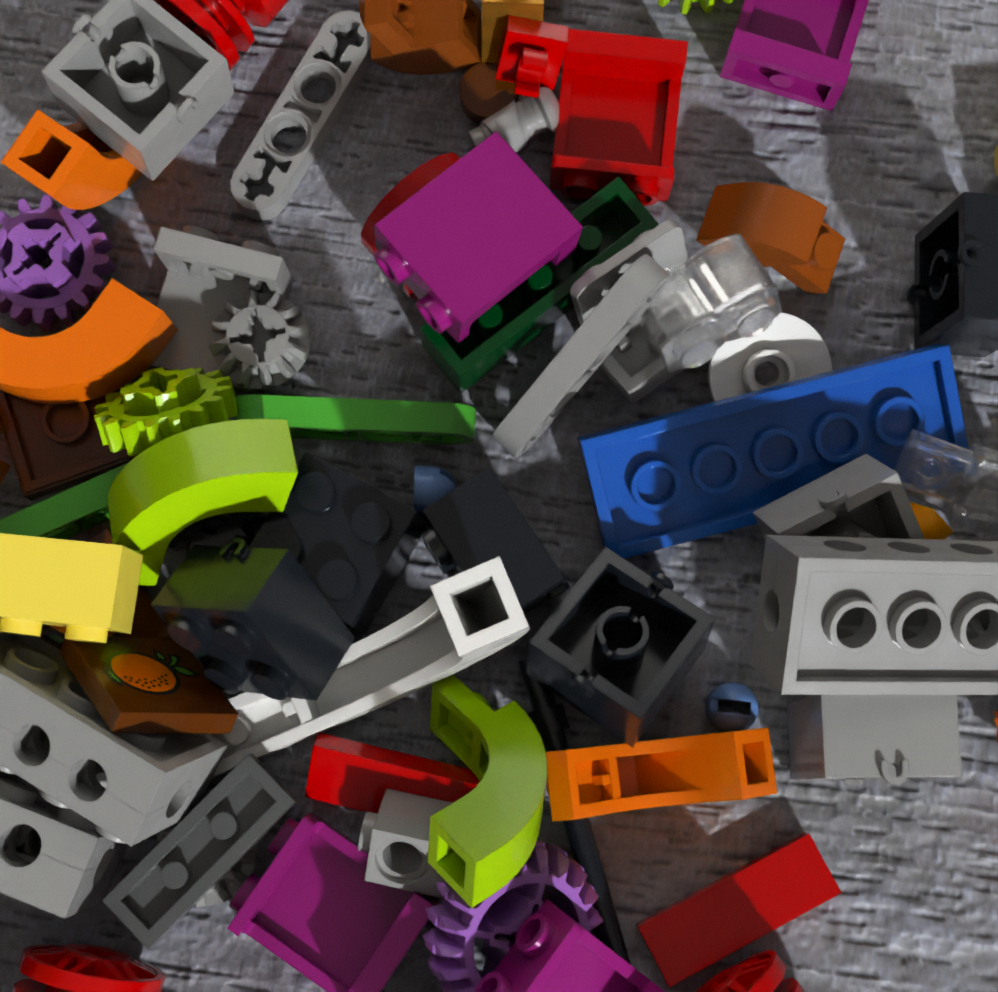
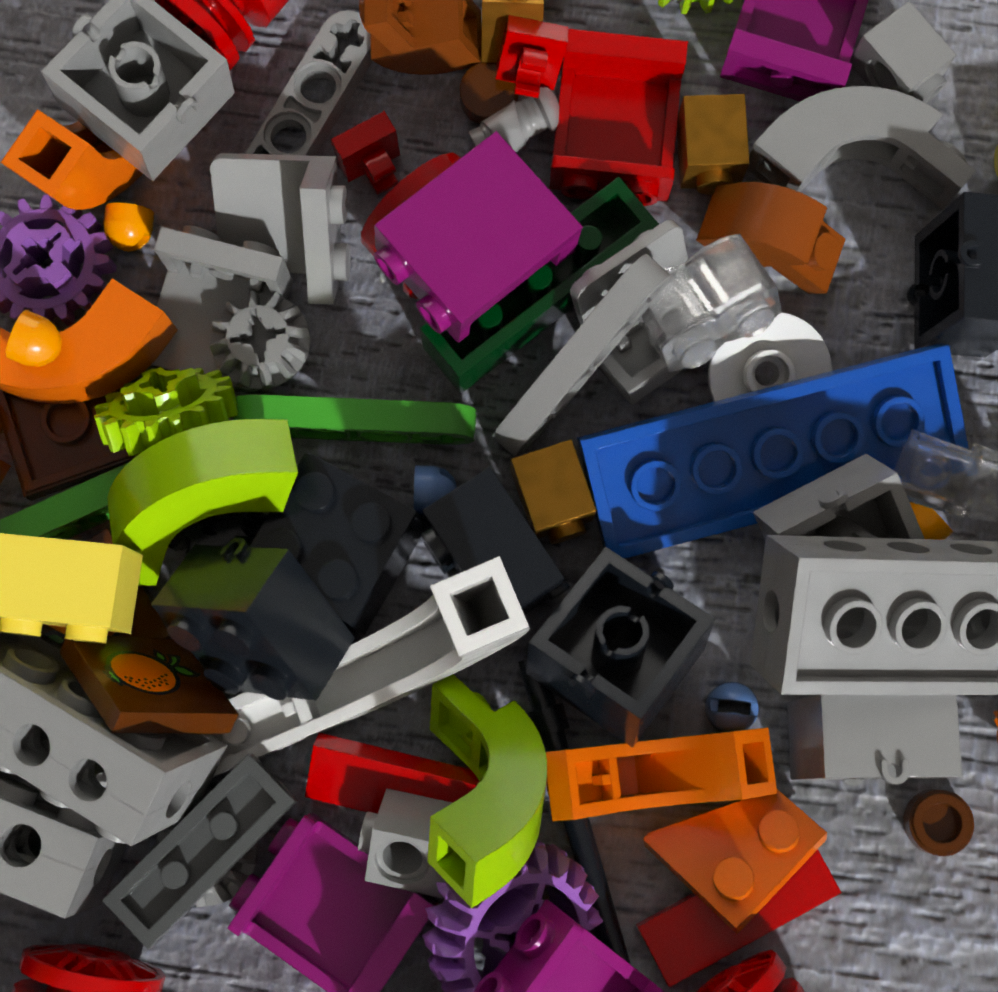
none -> light orange hinge [6,310,62,367]
none -> light orange hinge [103,202,155,252]
none -> light grey bracket [210,153,351,304]
none -> red tile [331,111,400,195]
none -> pearl gold brick [511,439,596,544]
none -> orange wing [643,789,827,934]
none -> pearl gold brick [677,94,749,195]
none -> light grey arch [747,86,977,210]
none -> light grey brick [850,1,957,103]
none -> reddish brown tile [903,789,974,856]

